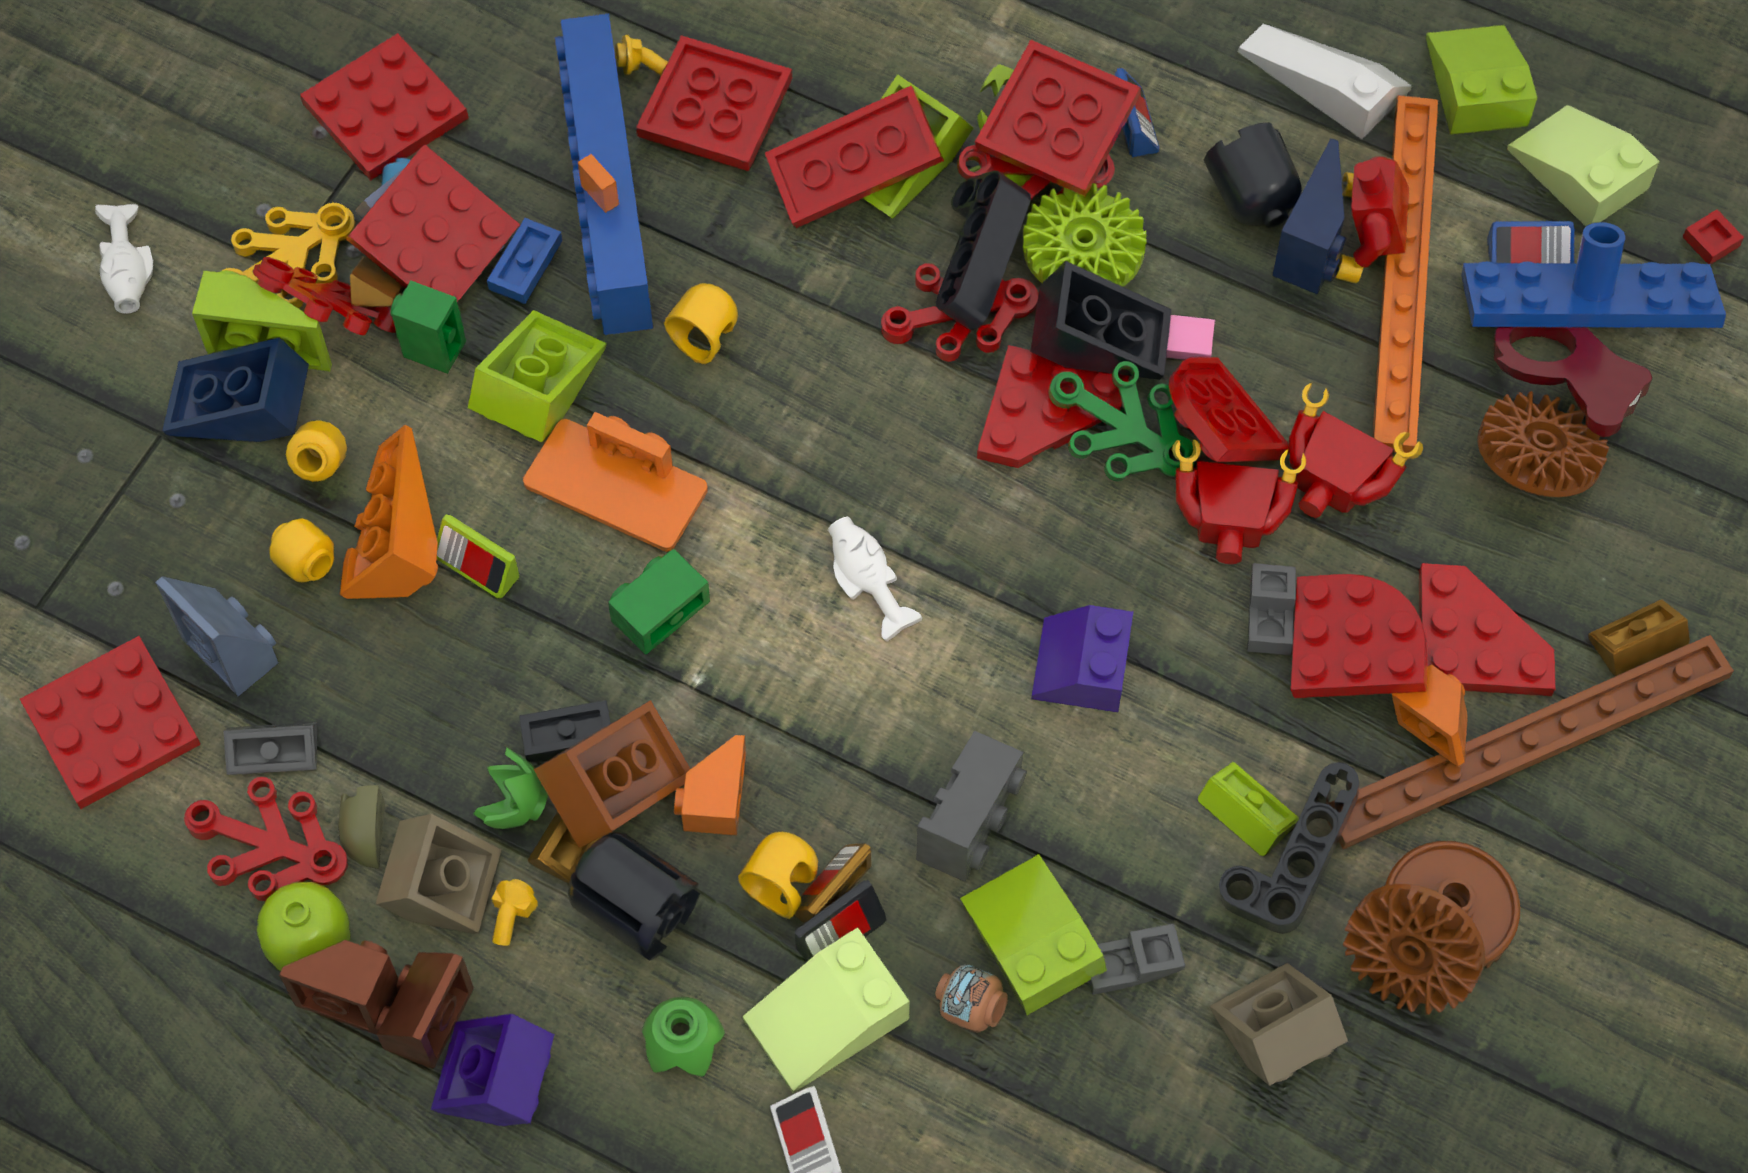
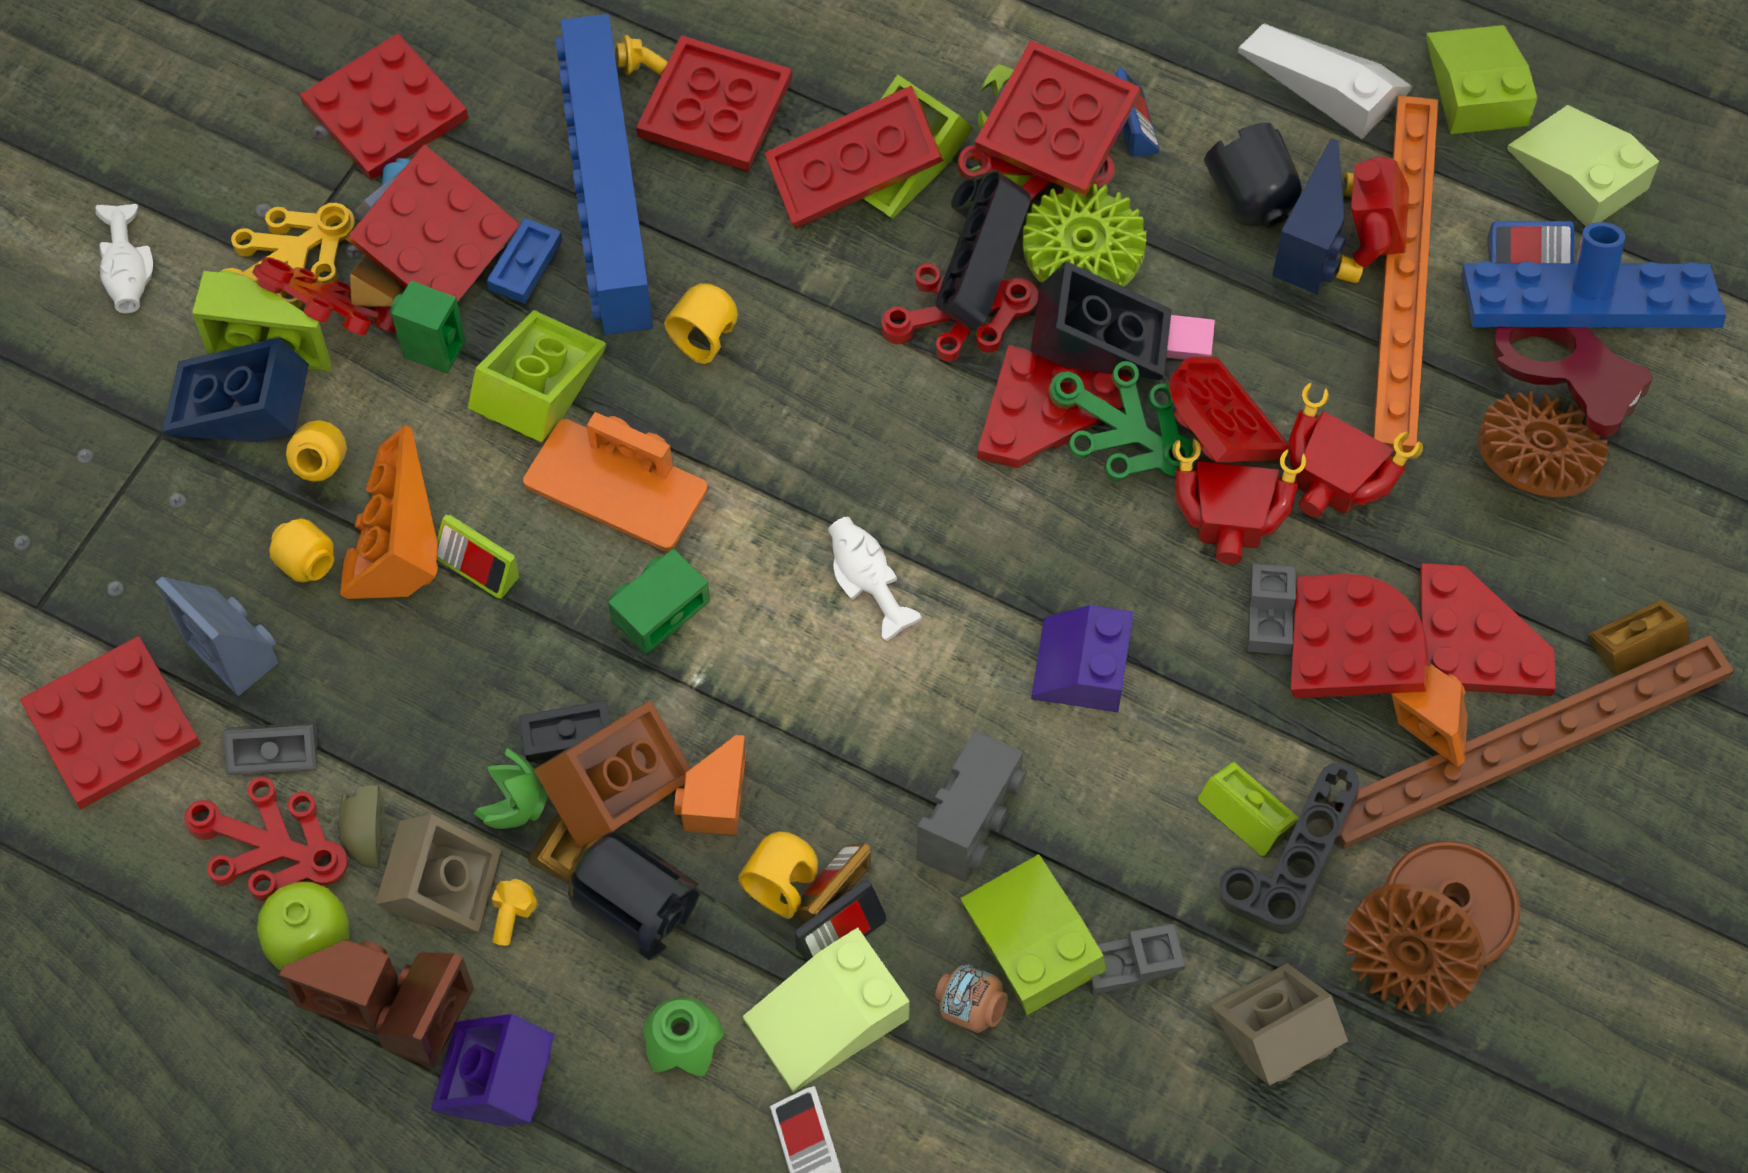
orange tile [578,154,619,213] -> none
red tile [1683,209,1744,265] -> none

